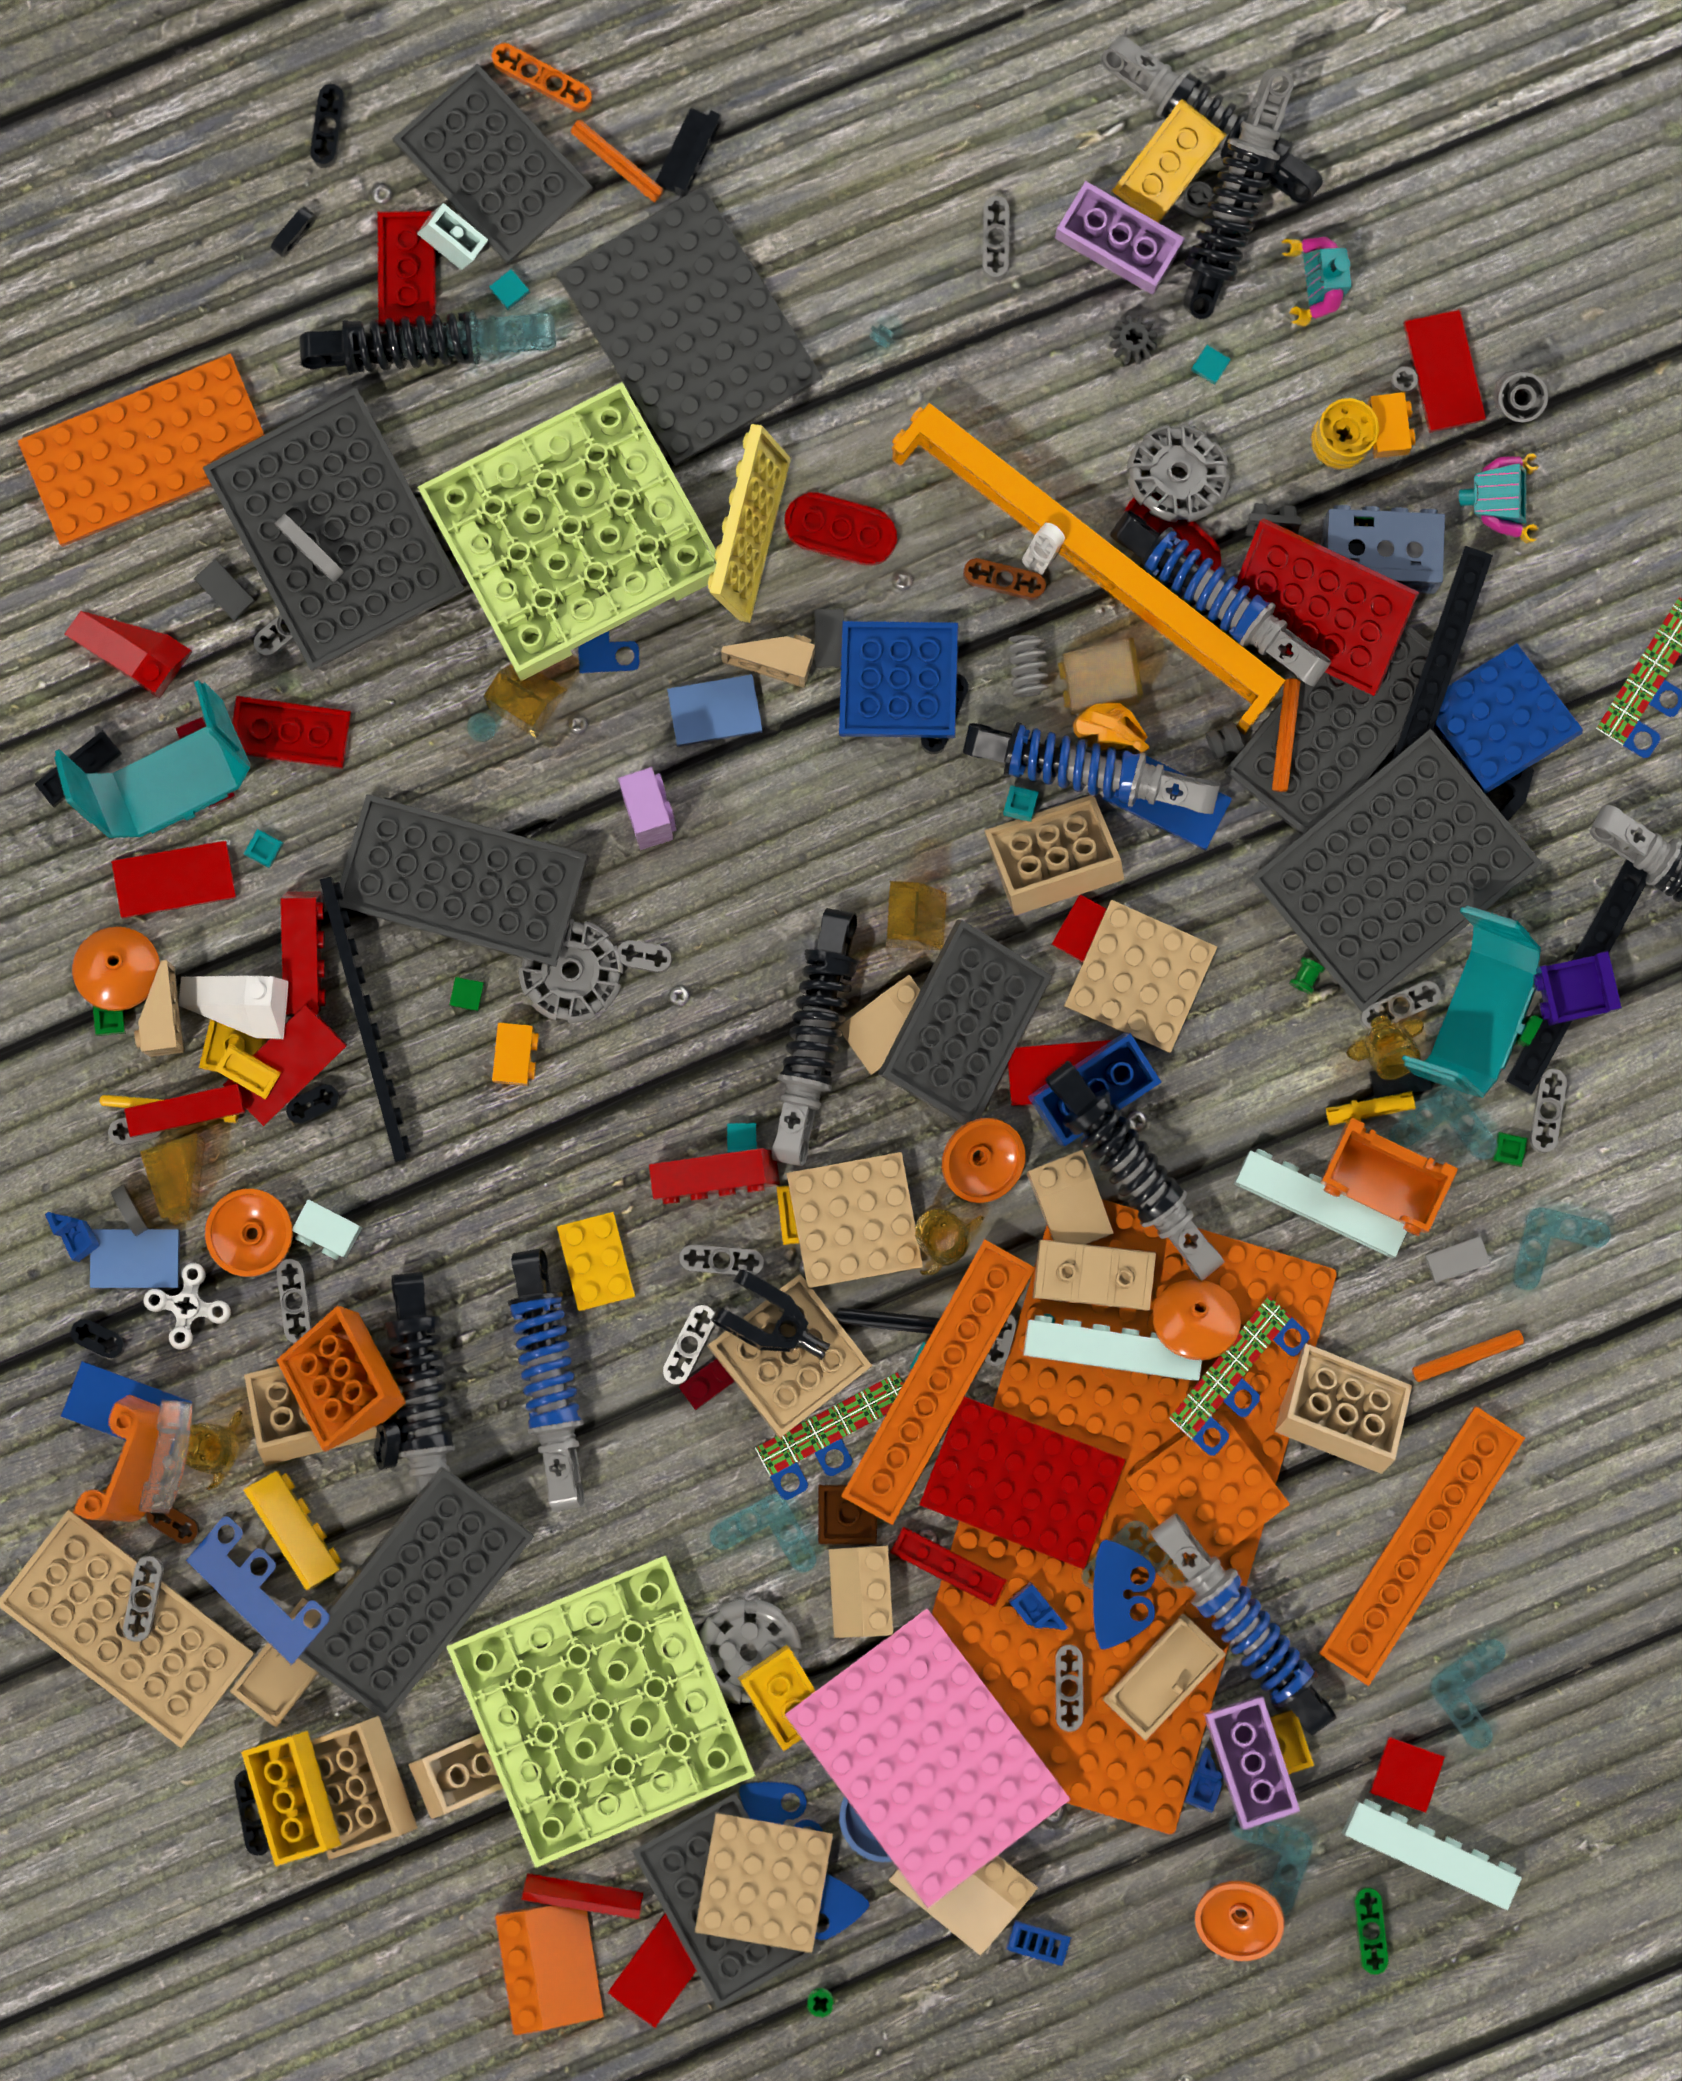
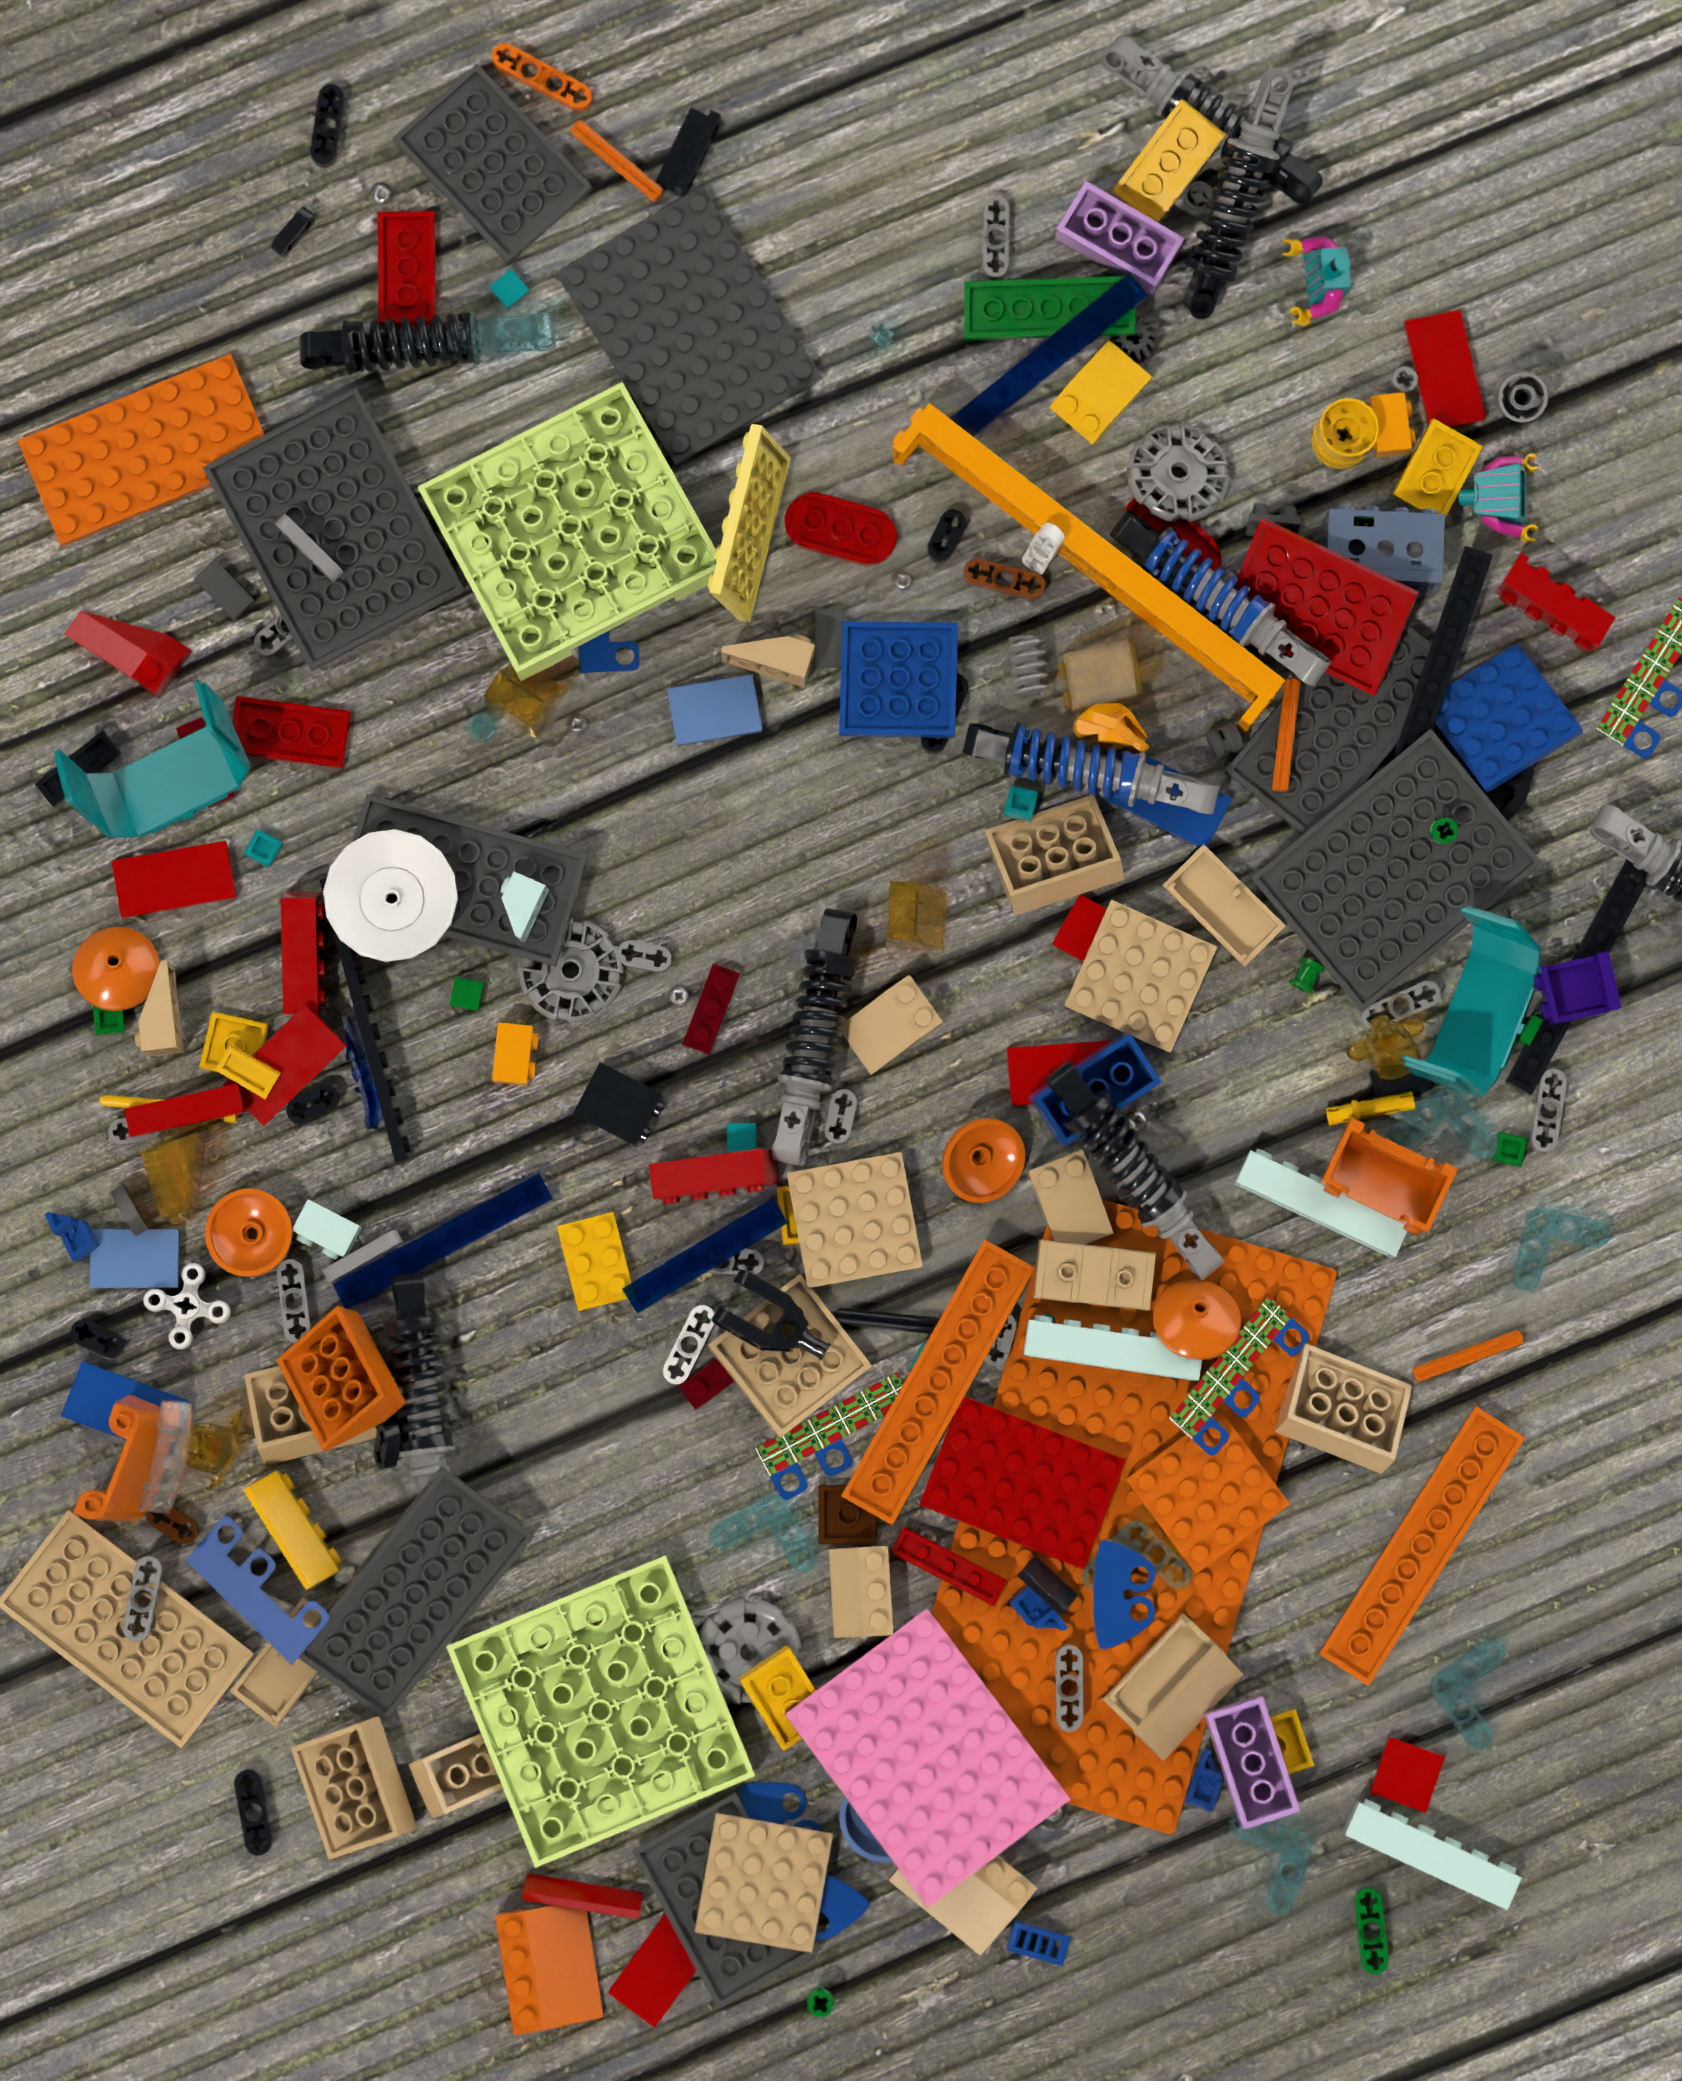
white wedge [179,976,289,1039] -> none
yellow brick [241,1730,342,1866] -> none
light aqua brick [417,203,488,270] -> none
piece [507,1248,585,1512] -> none
lavender brick [618,767,677,850] -> none
dark grey plate [878,919,1052,1125] -> none
clear yellow piece [915,1209,985,1275] -> none
piece [1151,1513,1337,1736] -> none
teal tile [1191,345,1231,385] -> none
orange dish [1195,1881,1285,1961] -> none
light grey tile [1425,1236,1491,1283] -> none
none -> light grey beam [322,1229,403,1284]
none -> white dish [323,829,458,962]
none -> clear blue plate [332,1173,554,1309]
none -> clear blue piece [342,1016,380,1129]
none -> light aqua slope [501,871,549,942]
none -> black panel [573,1062,665,1147]
none -> clear blue plate [622,1198,788,1314]
none -> dark red plate [682,963,740,1056]
none -> light grey beam [825,1089,857,1145]
none -> black beam [927,509,966,563]
none -> clear blue tile [950,272,1149,437]
none -> green plate [964,276,1137,341]
none -> black tile [1017,1555,1078,1616]
none -> yellow slope [1049,340,1153,444]
none -> tan tile [1133,1644,1244,1761]
none -> tan container [1163,844,1286,967]
none -> yellow plate [1391,419,1483,518]
none -> green bush [1429,817,1458,844]
none -> red wedge [1495,552,1616,652]

